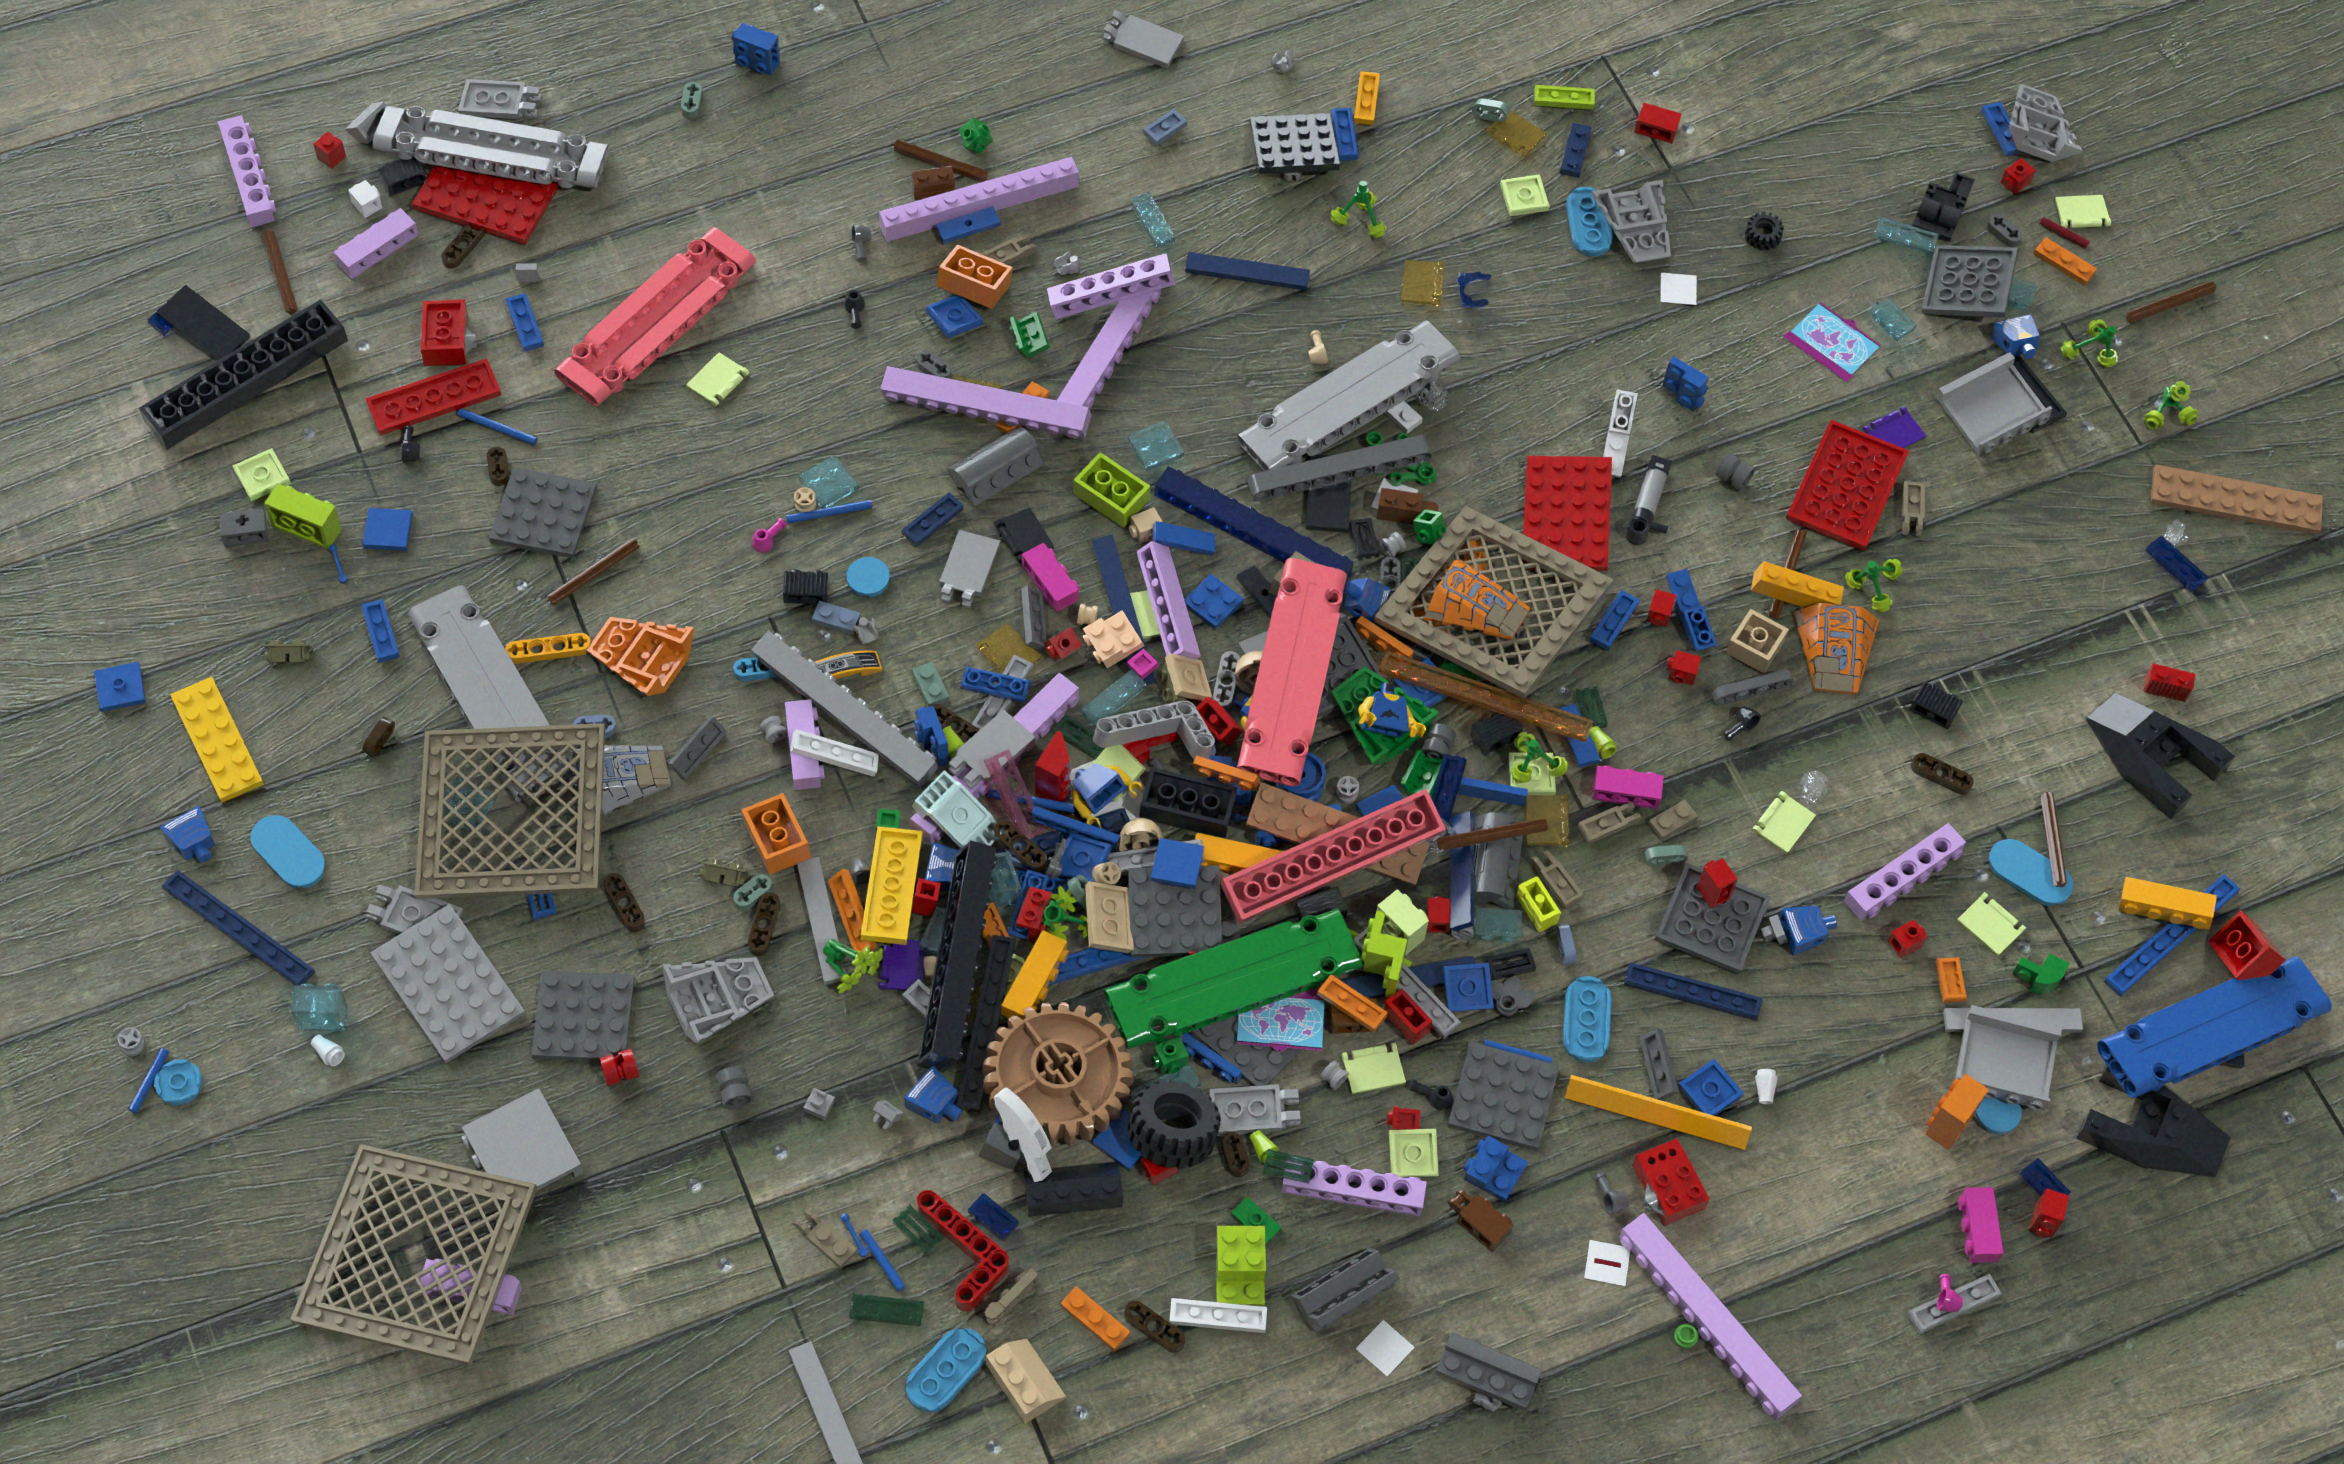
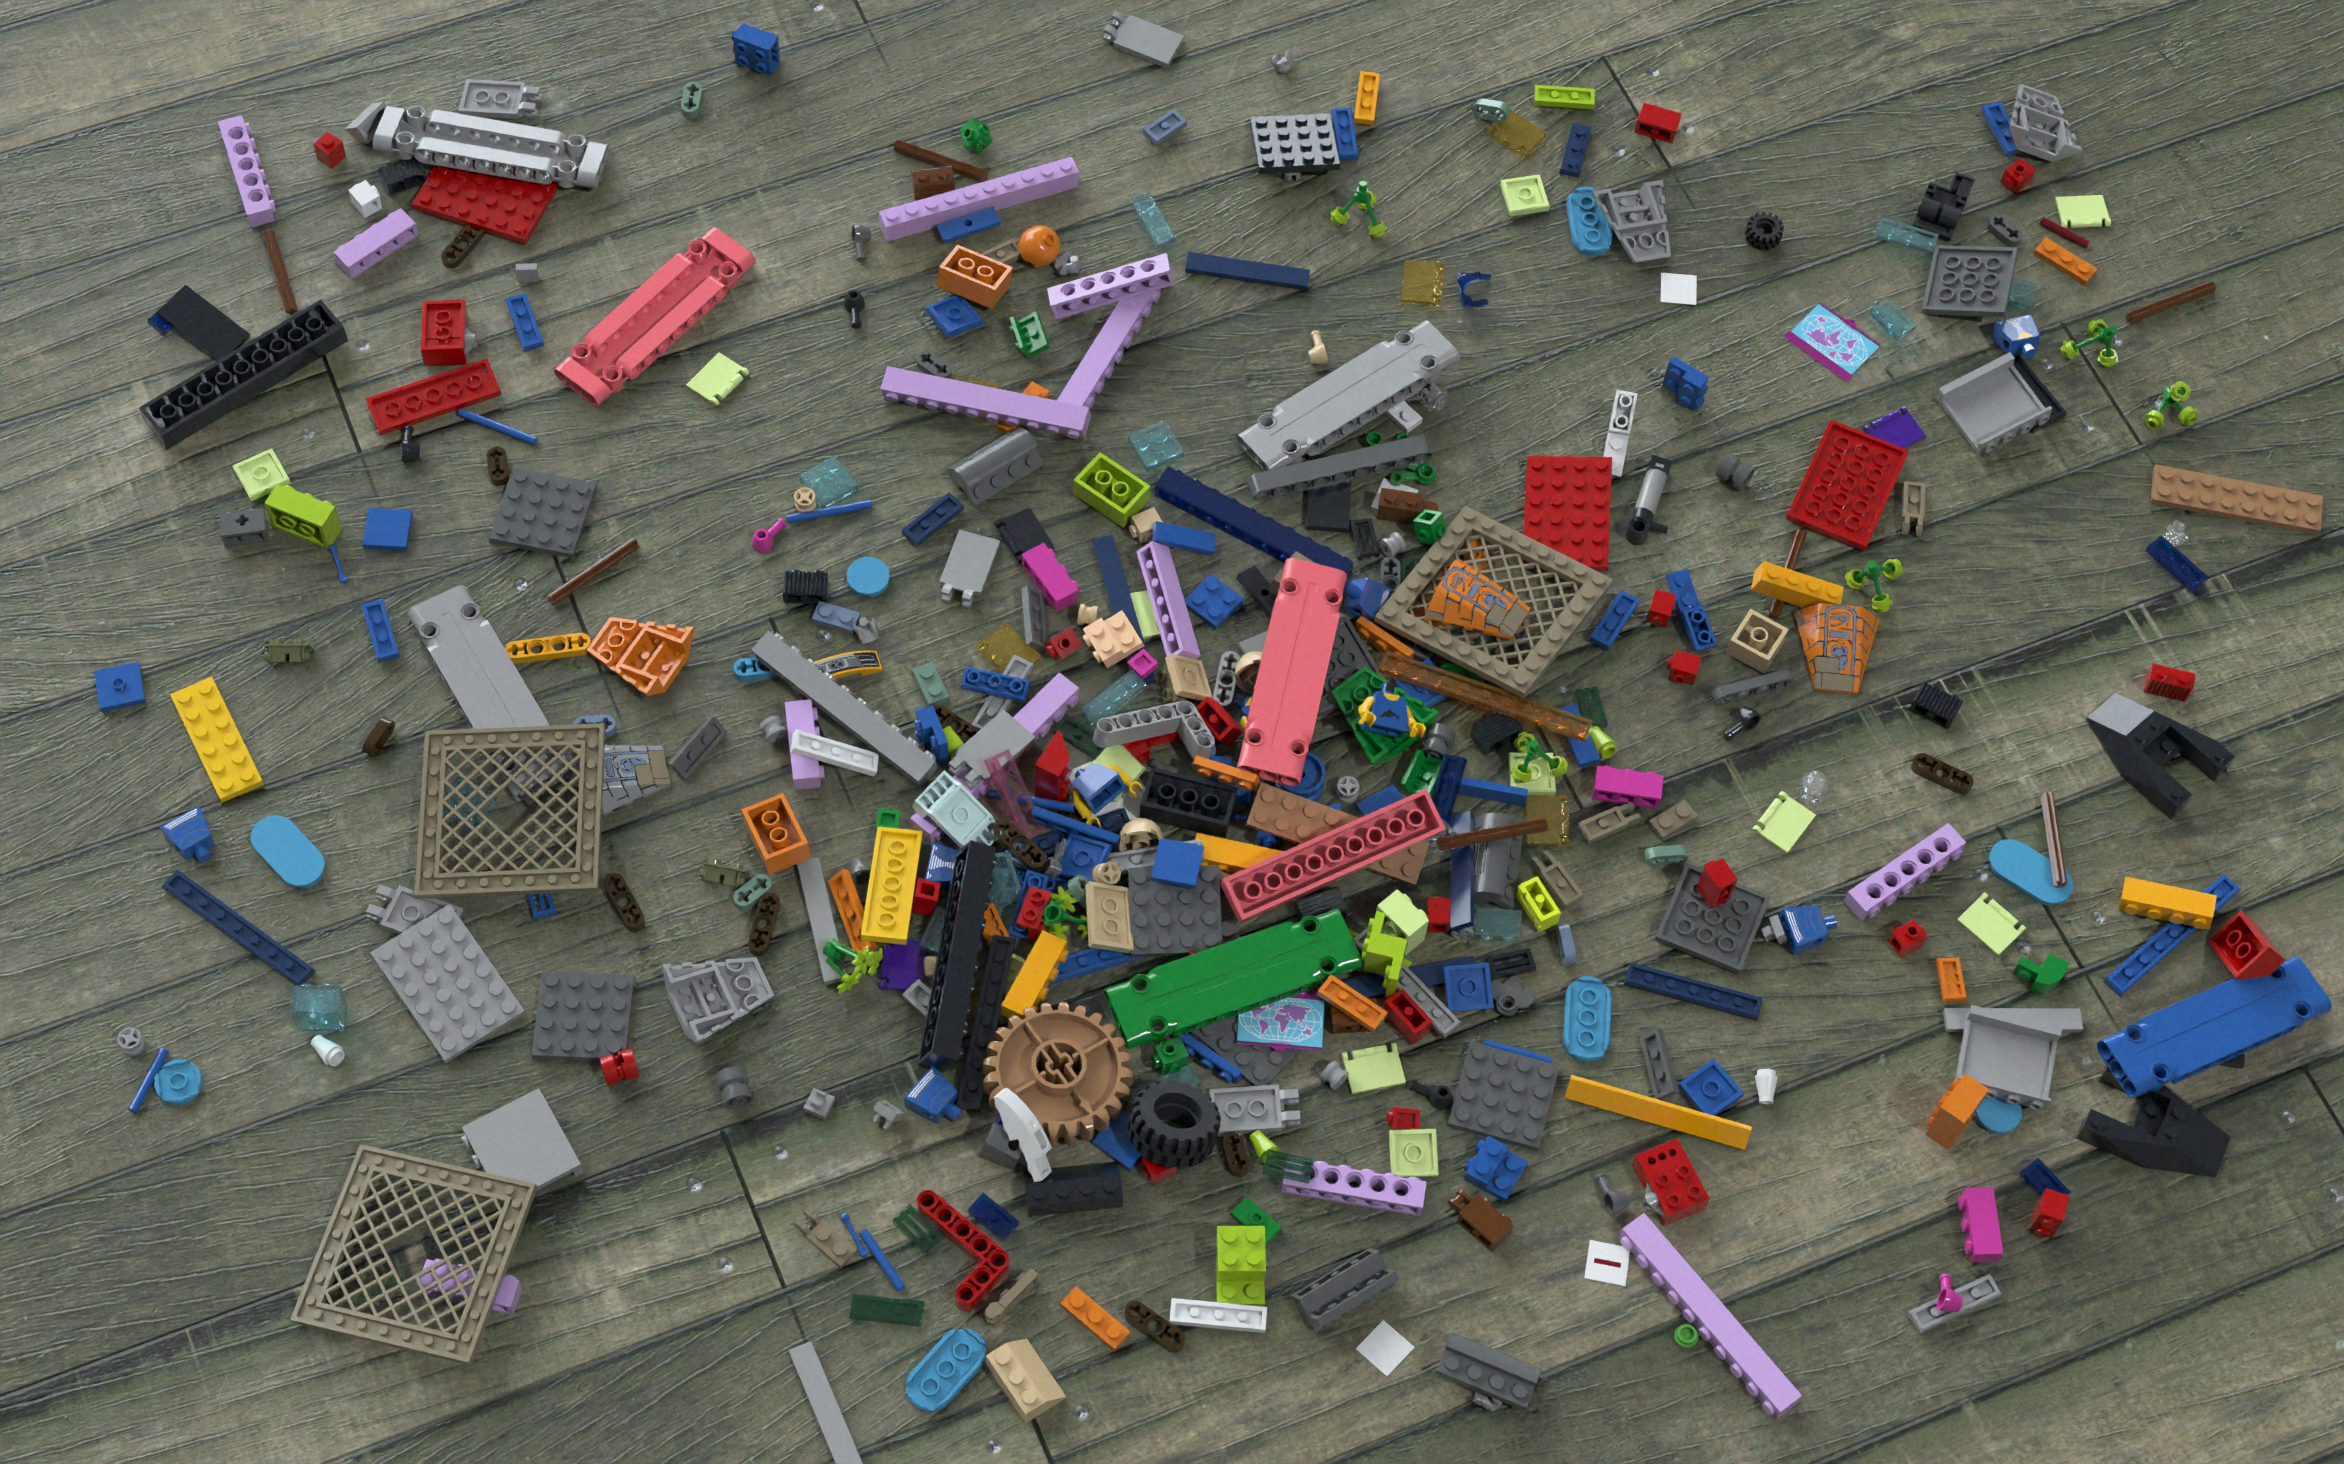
none -> orange cylinder [1018,225,1061,268]

